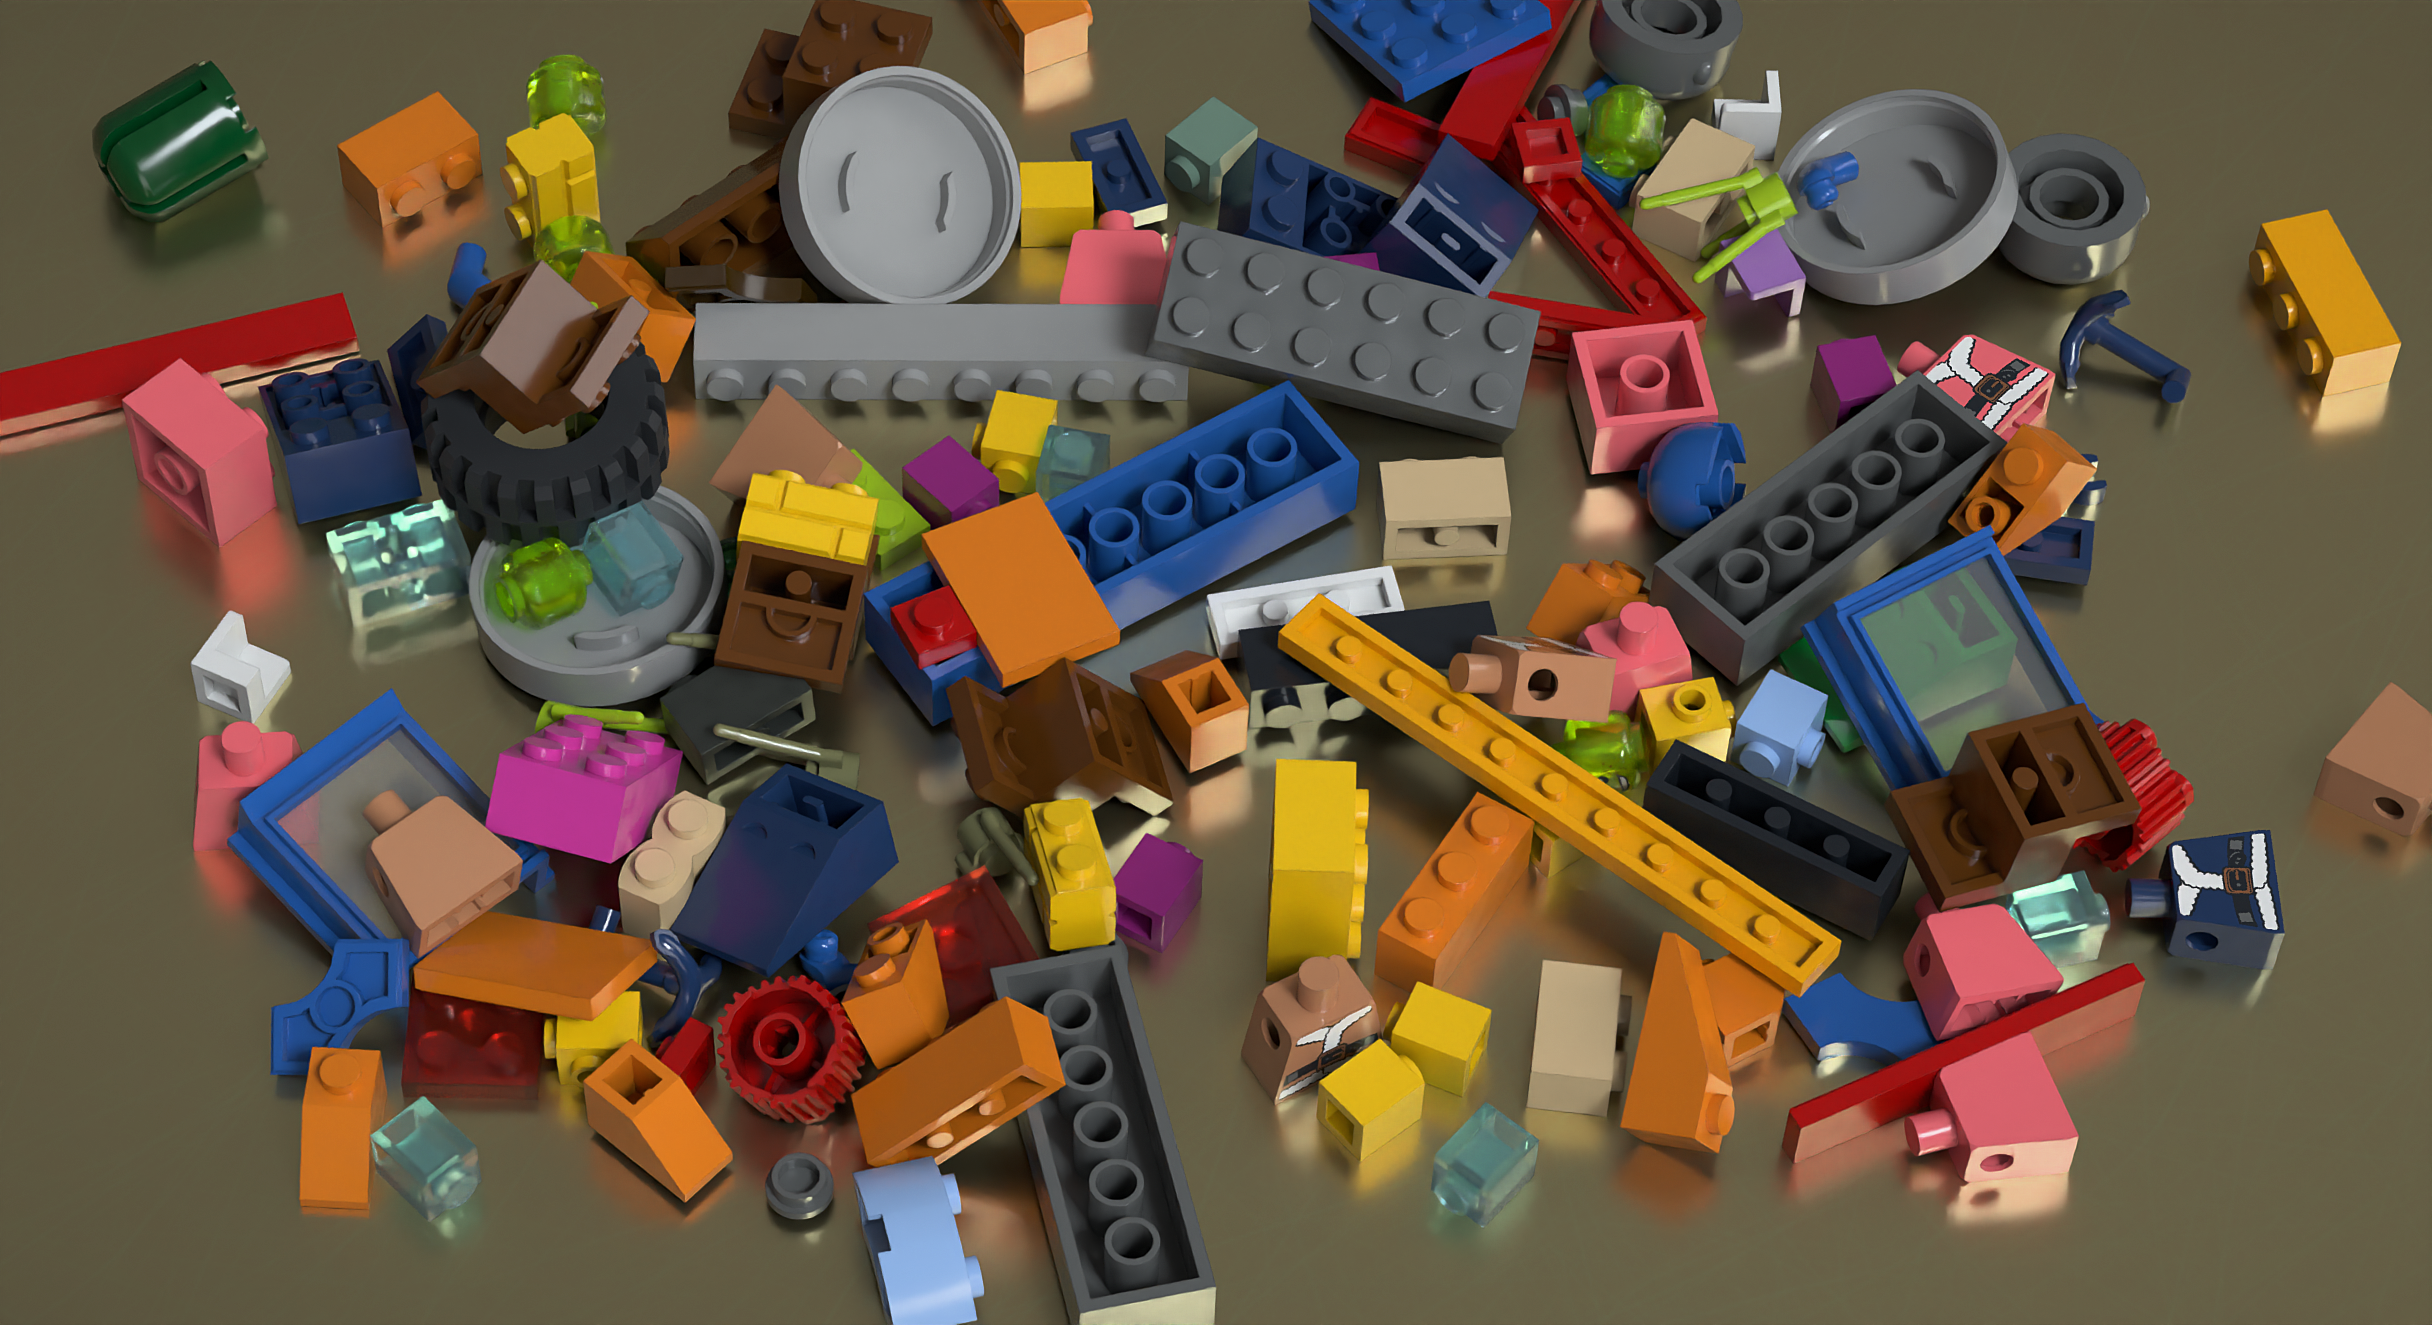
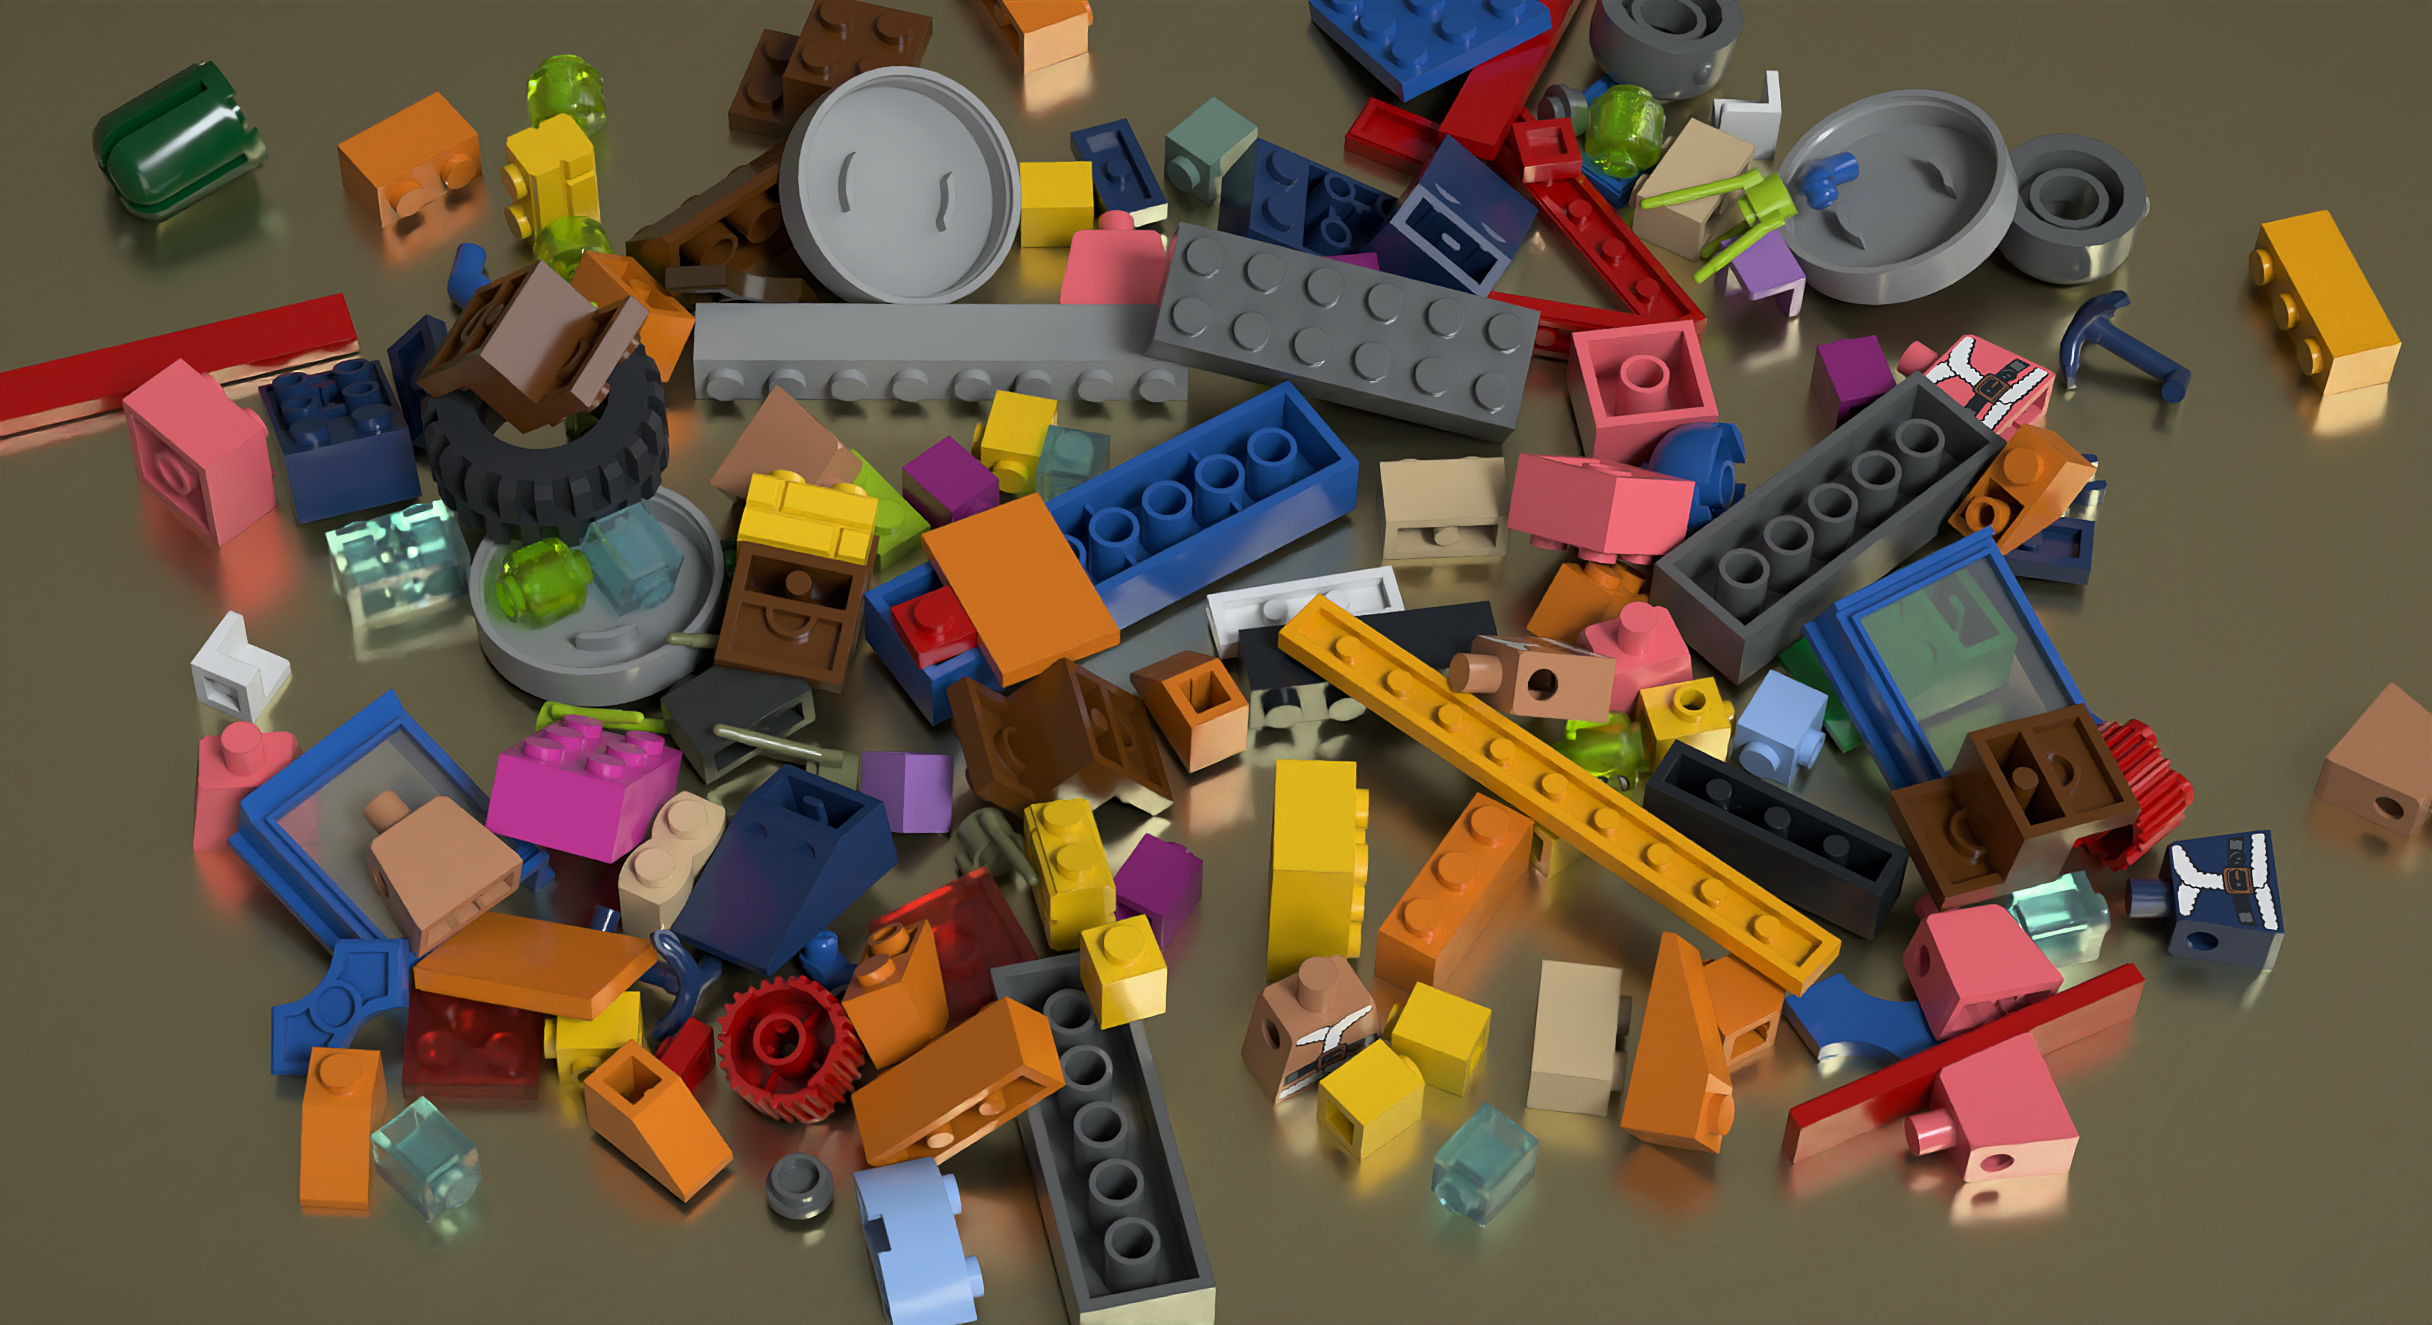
none -> medium lavender panel [860,751,954,833]
none -> yellow brick [1080,914,1167,1030]
none -> coral brick [1507,453,1695,565]

